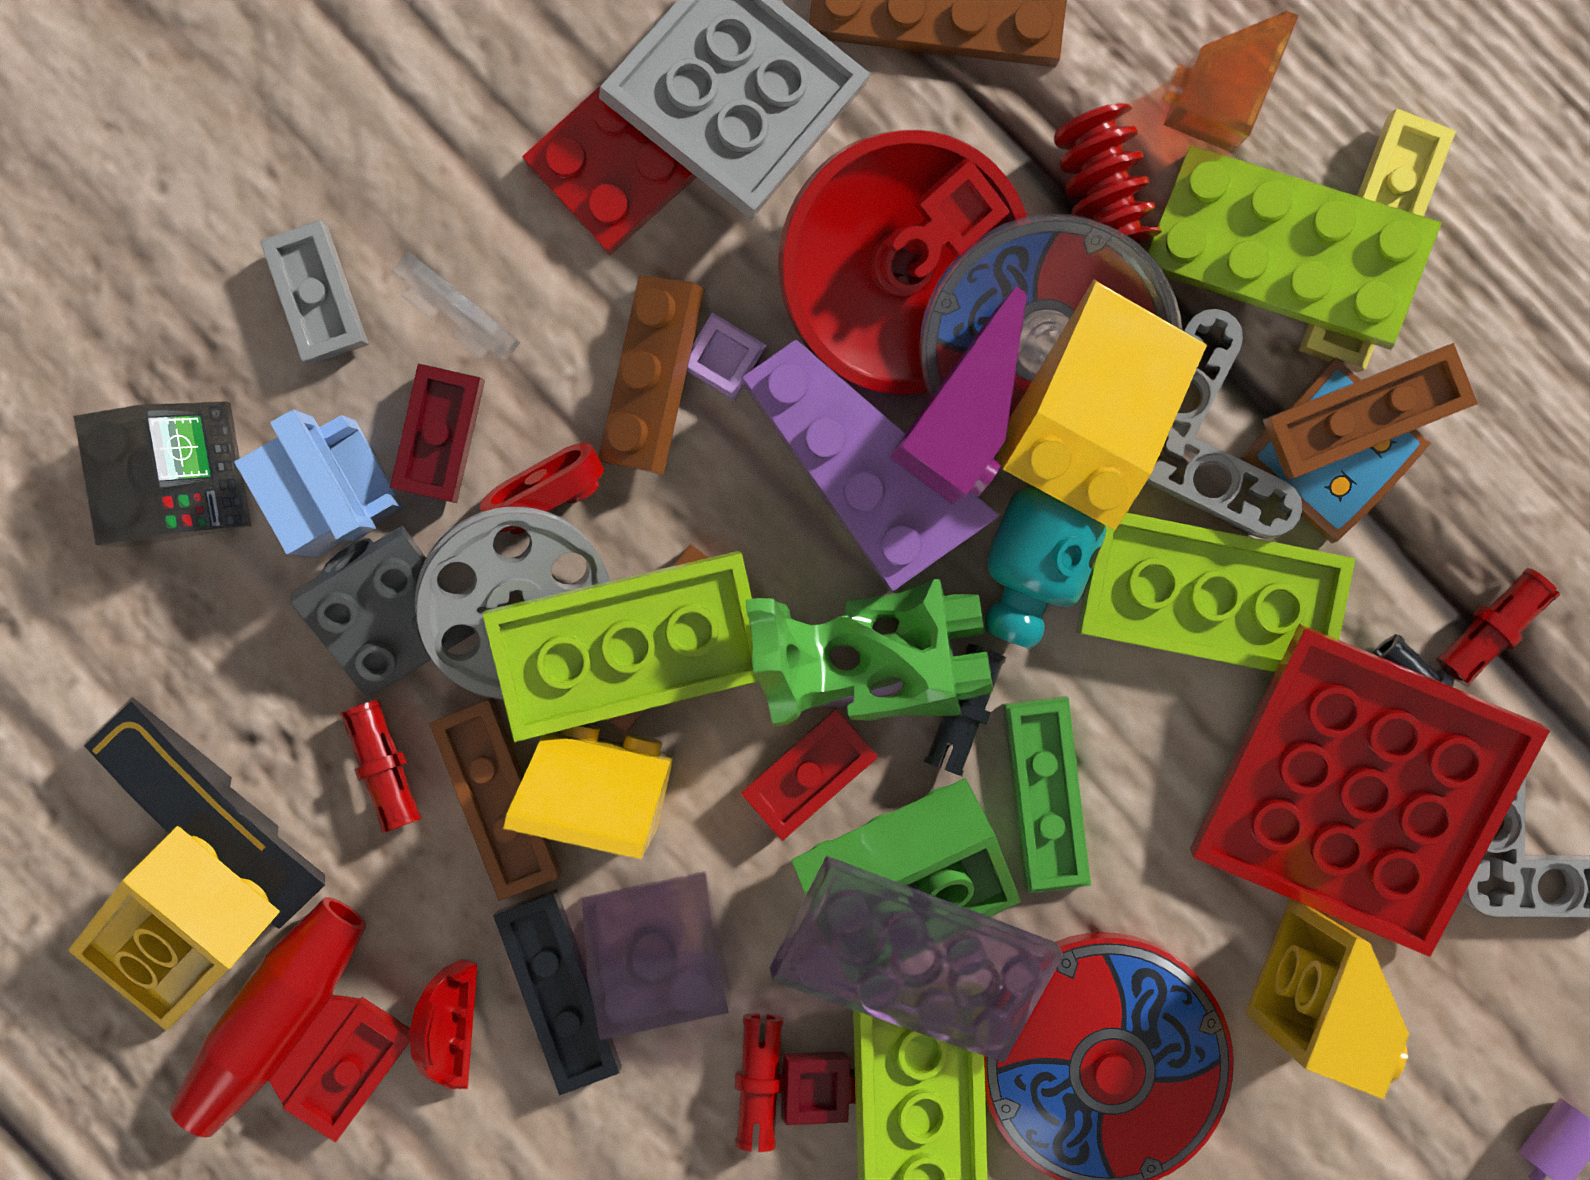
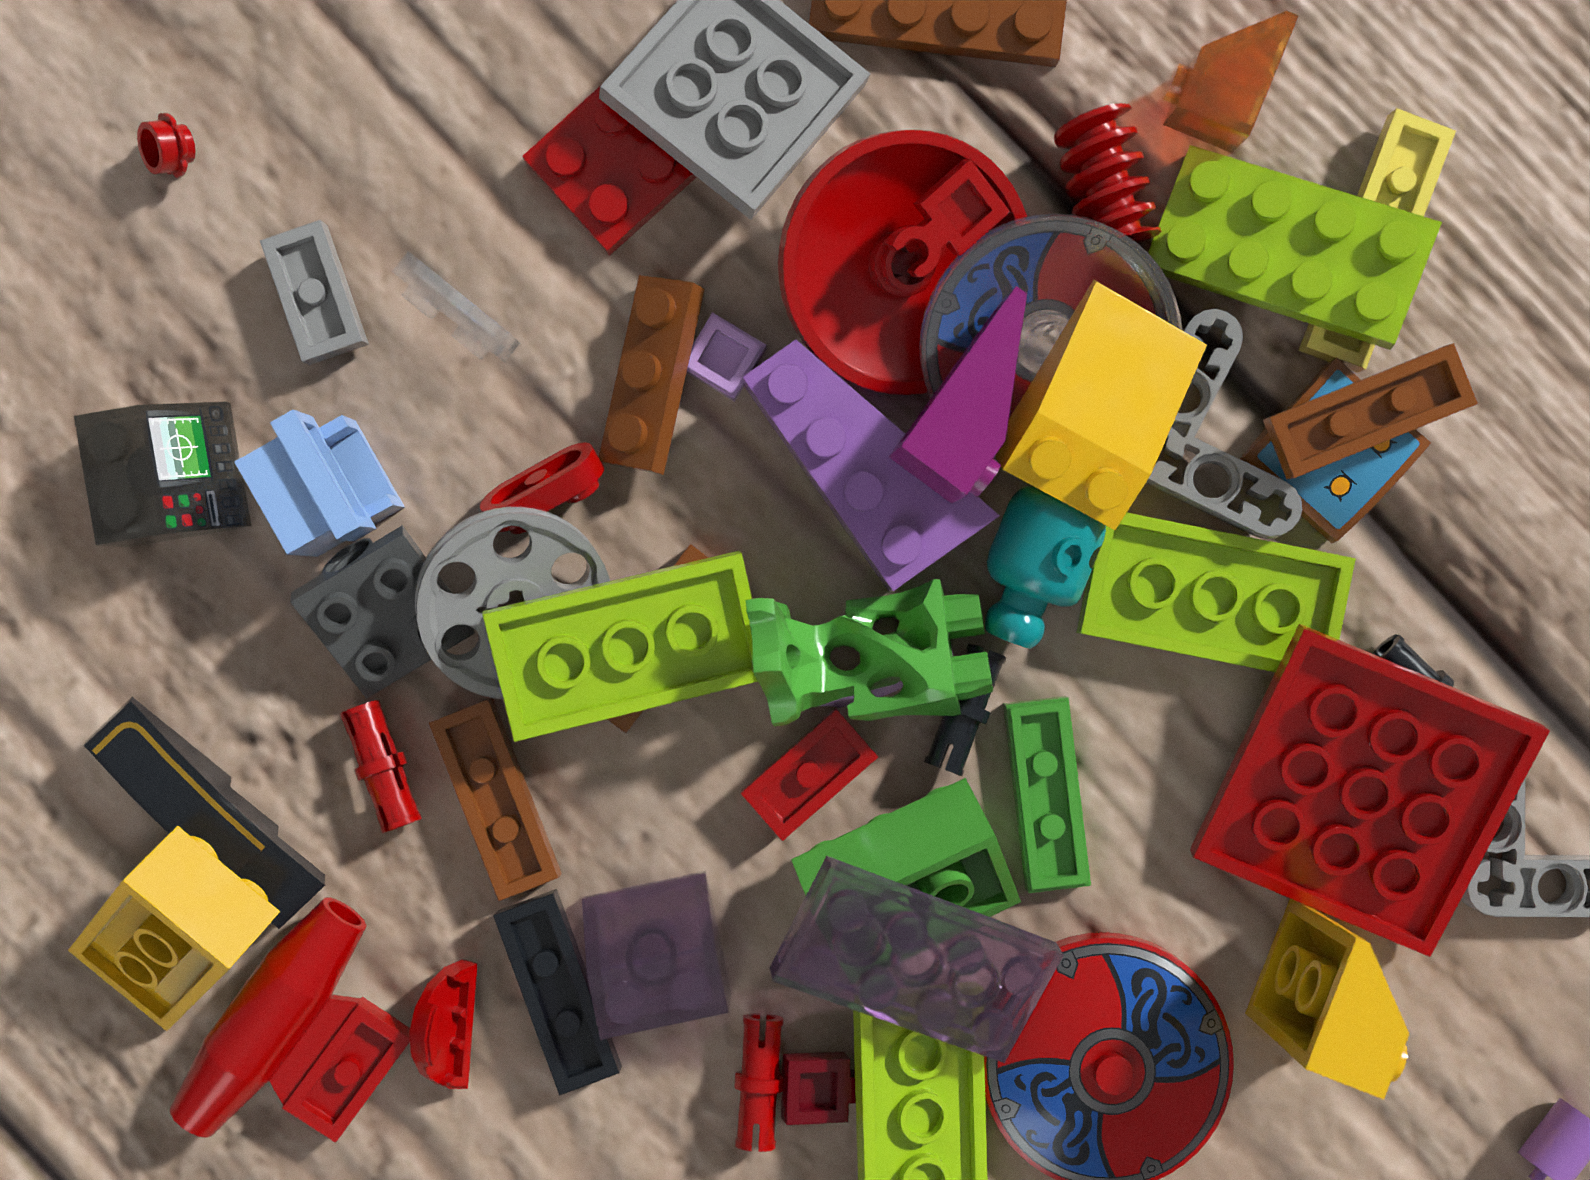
dark red plate [390,363,485,503] -> none
yellow slope [503,724,674,859] -> none
red pin [1436,568,1560,687] -> none
none -> red plate [137,113,196,178]

